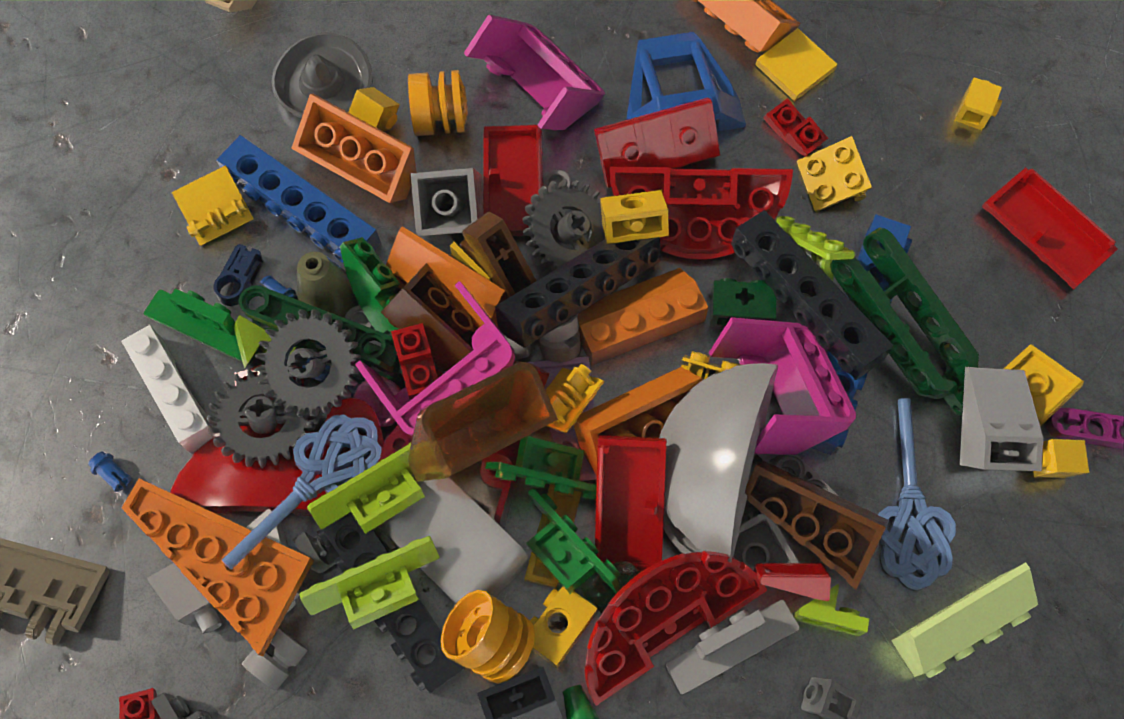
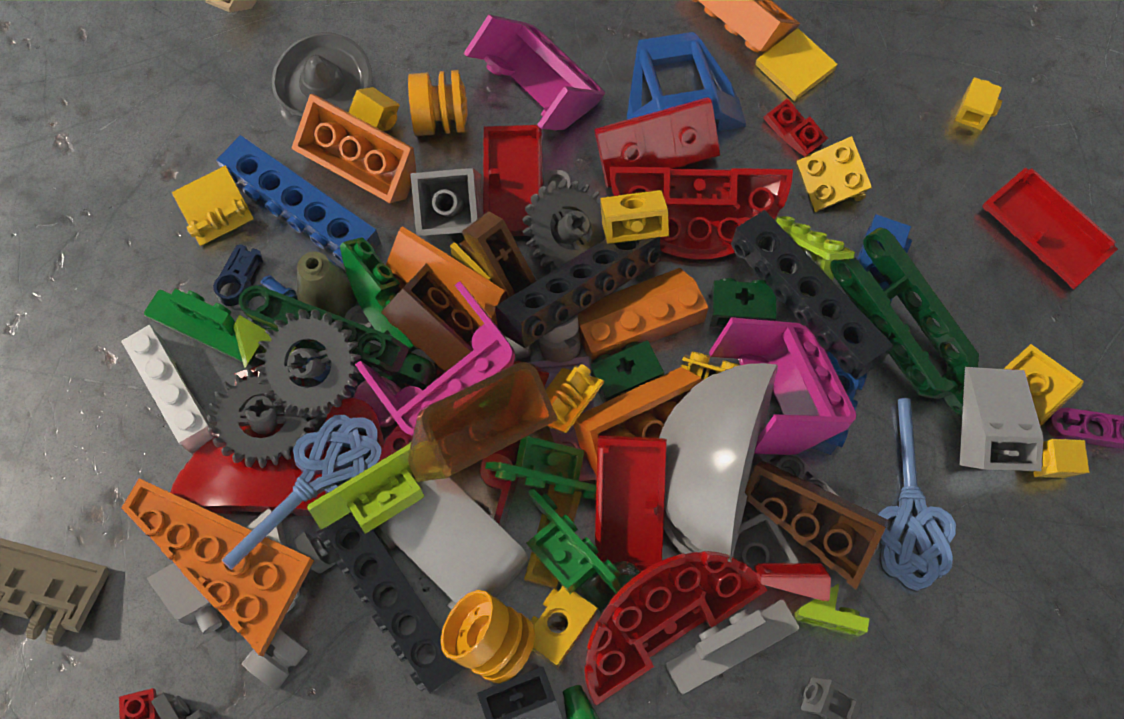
blue pin [88,451,132,492] -> none
lime bracket [299,536,440,630] -> none
red slope [391,323,438,399] -> none
yellowish green slope [891,562,1038,678] -> none
none -> dark green brick [590,340,665,403]

